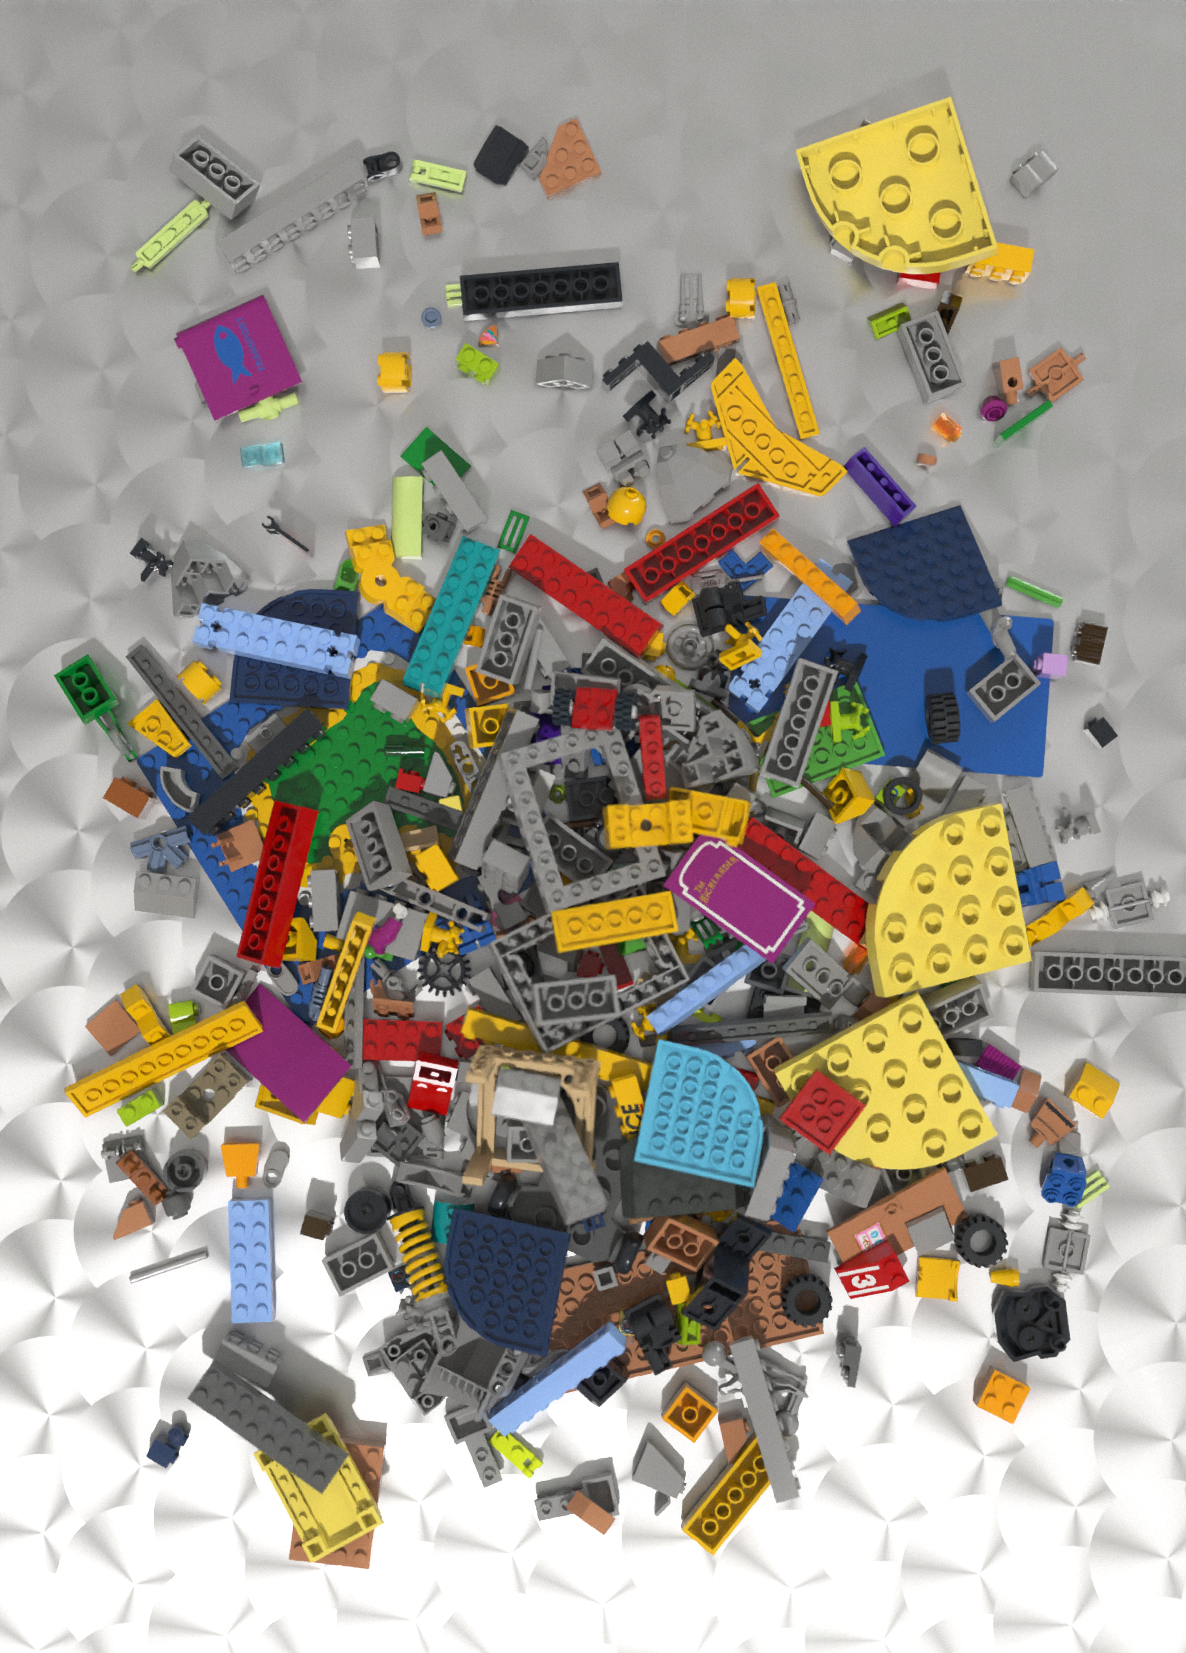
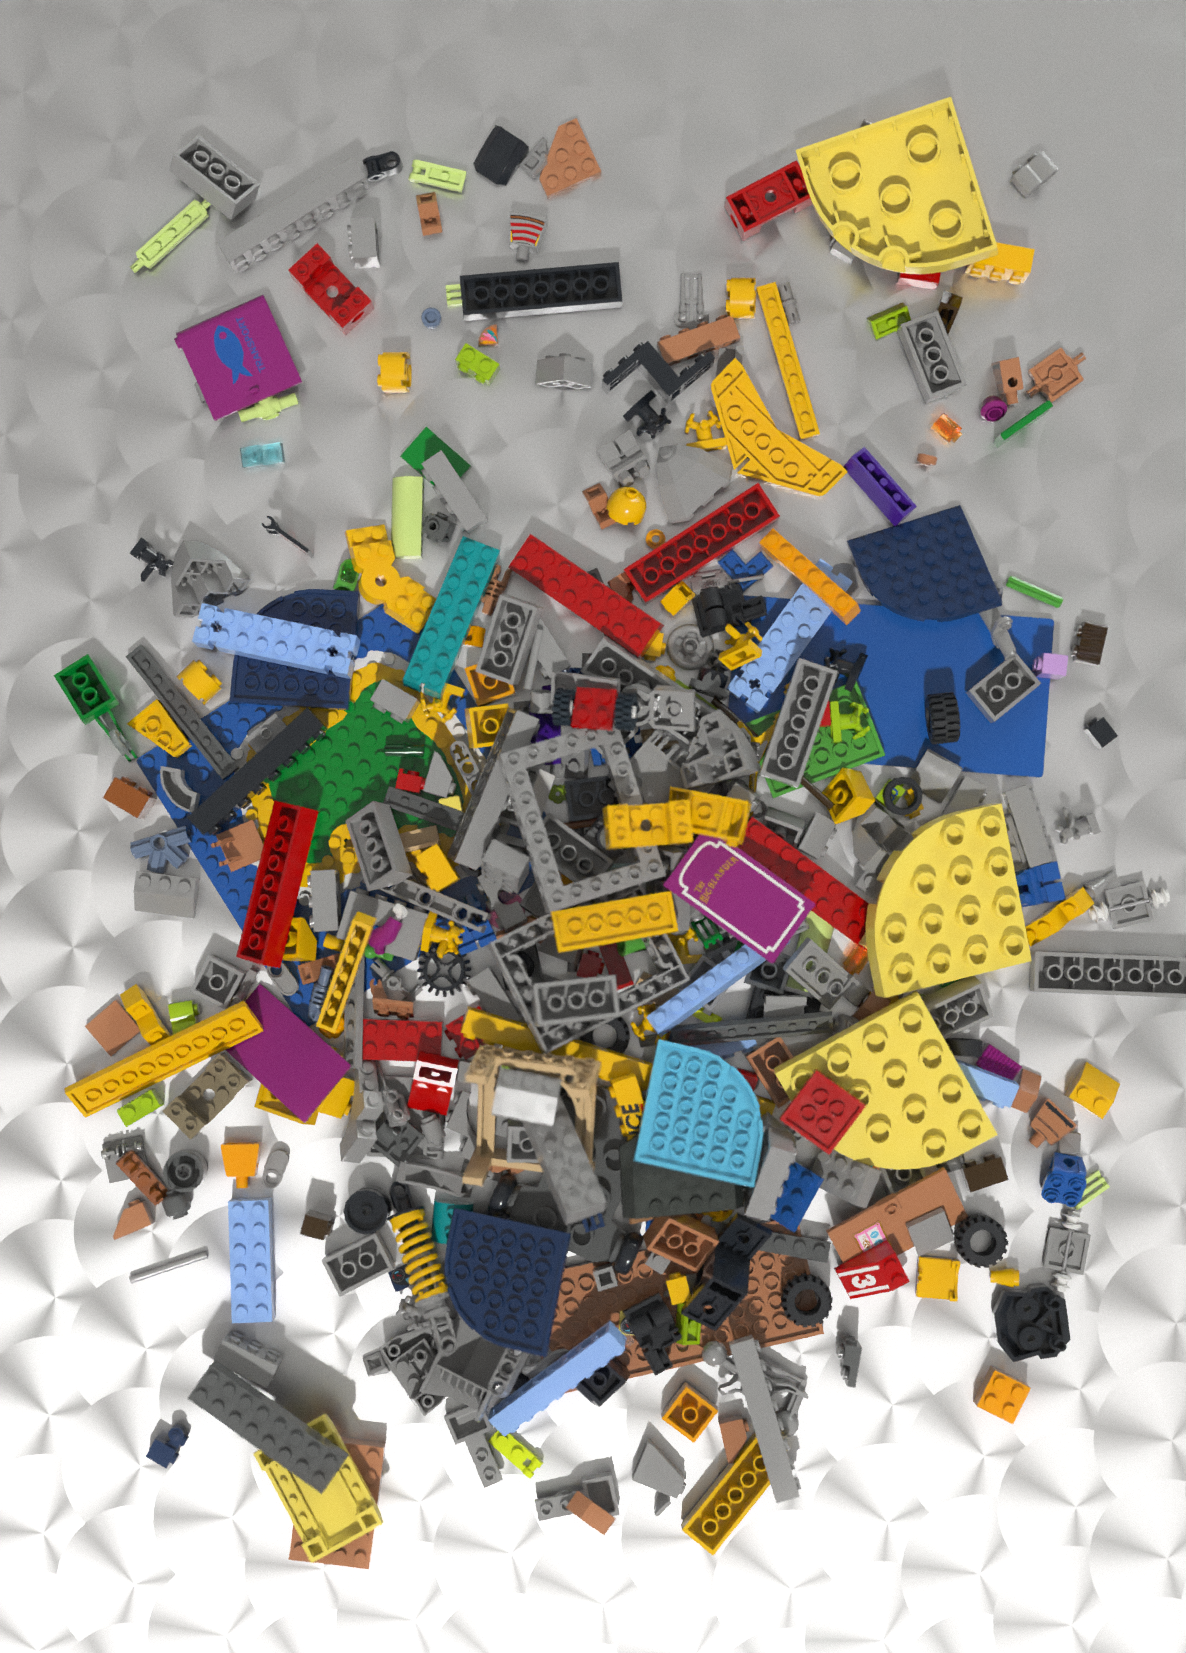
green tile [497,510,530,555] -> none
red brick [638,714,667,800] -> none
none -> red plate [288,243,375,335]
none -> light grey torso [509,211,548,262]
none -> red plate [724,160,815,241]

